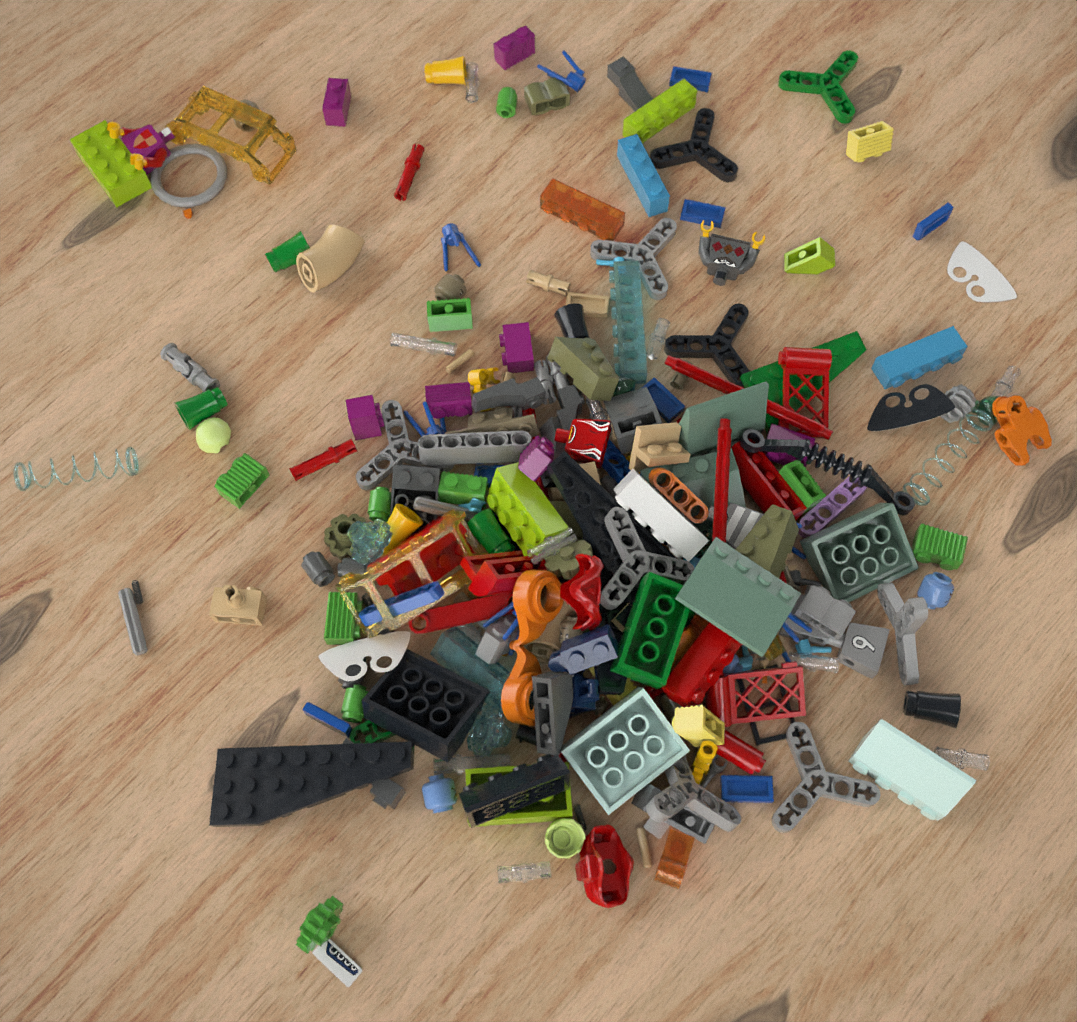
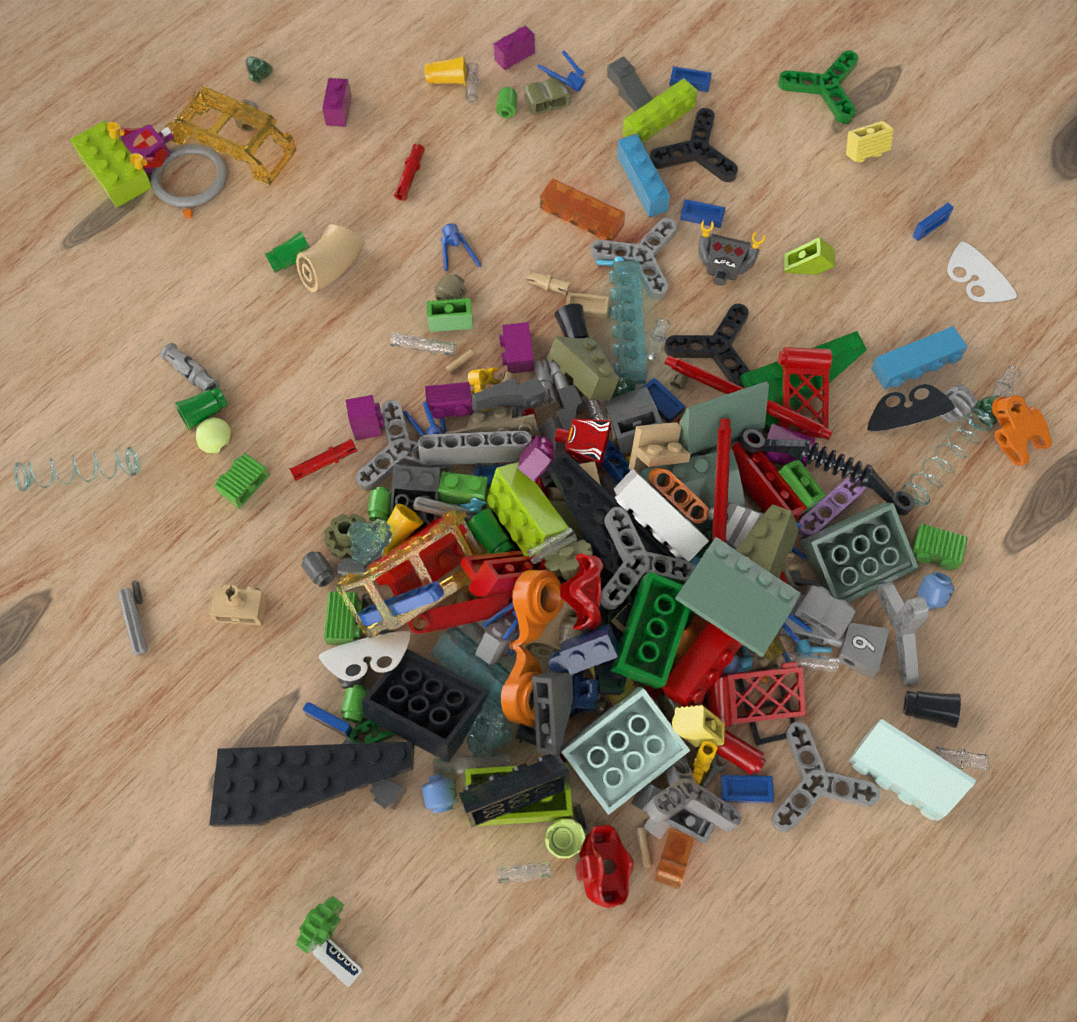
none -> clear green brick [246,56,273,83]

